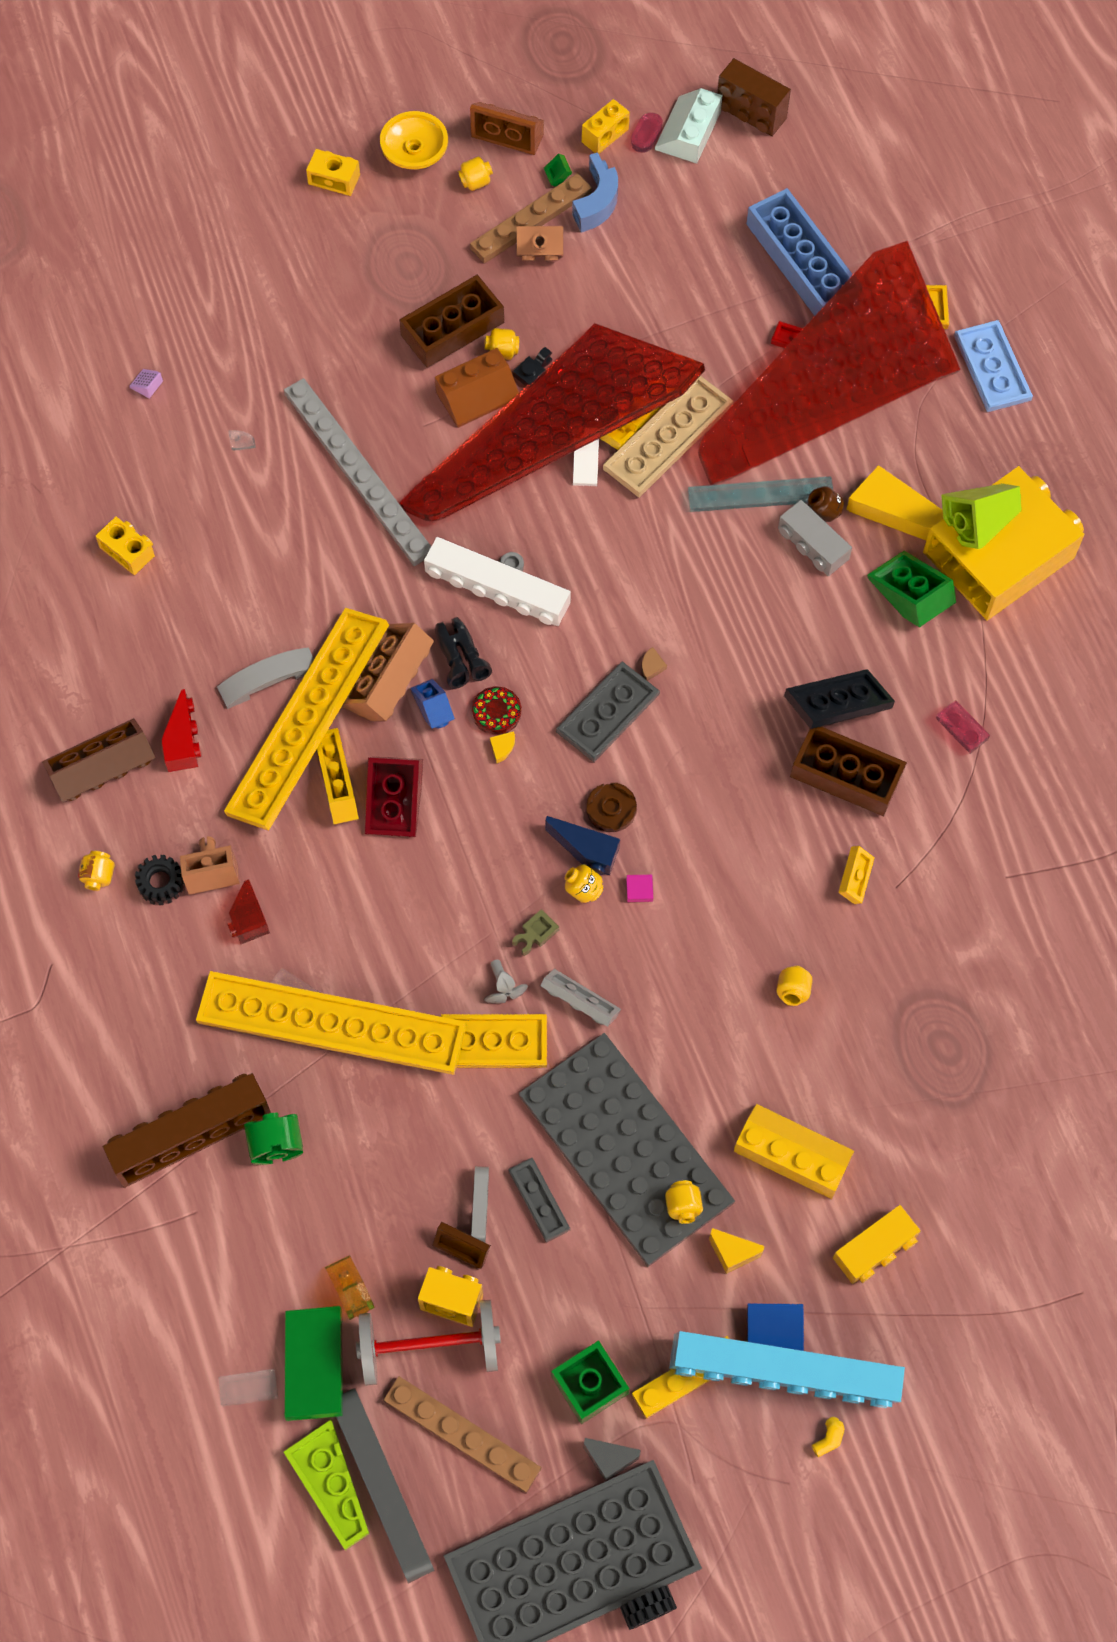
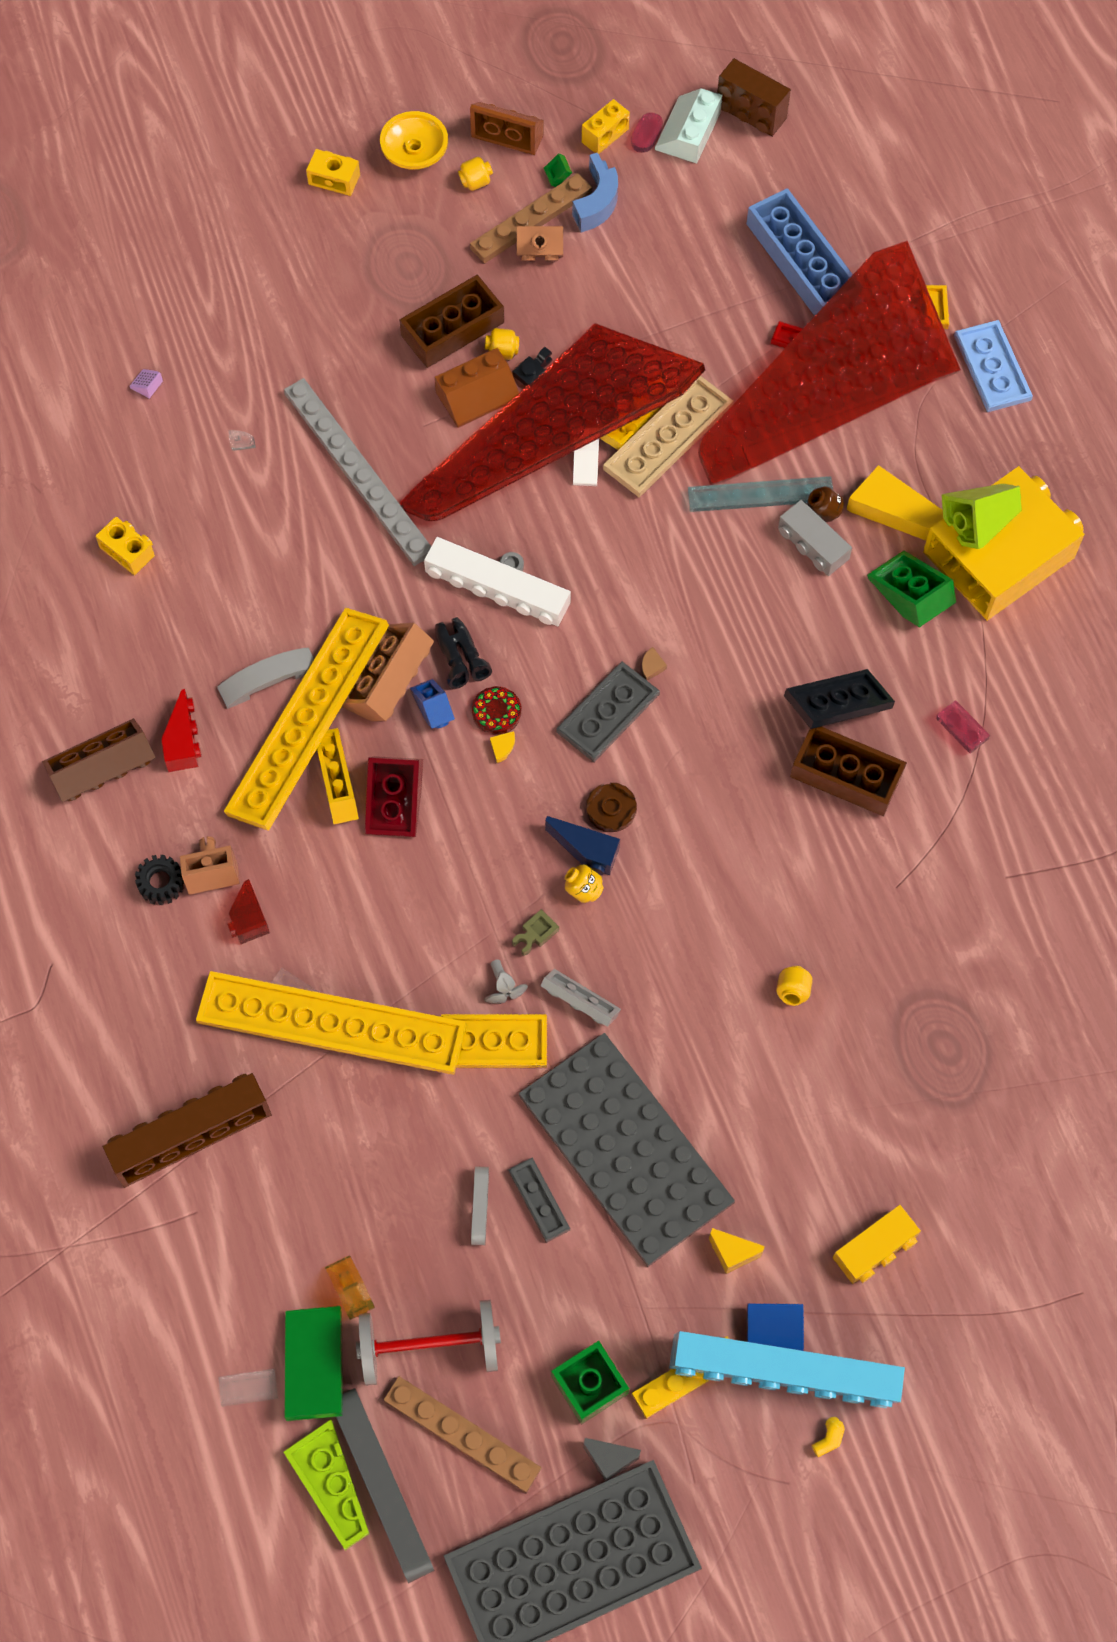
yellow head [78,851,115,891] -> none
green brick [244,1113,303,1165] -> none
yellow brick [418,1266,483,1327] -> none
reddish brown tile [432,1222,491,1269] -> none
black tyre [620,1585,677,1630] -> none
dark pink tile [626,874,654,902] -> none
yellow head [665,1180,703,1224] -> none
yellow slope [734,1104,854,1199] -> none
yellow plate [838,846,875,904] -> none

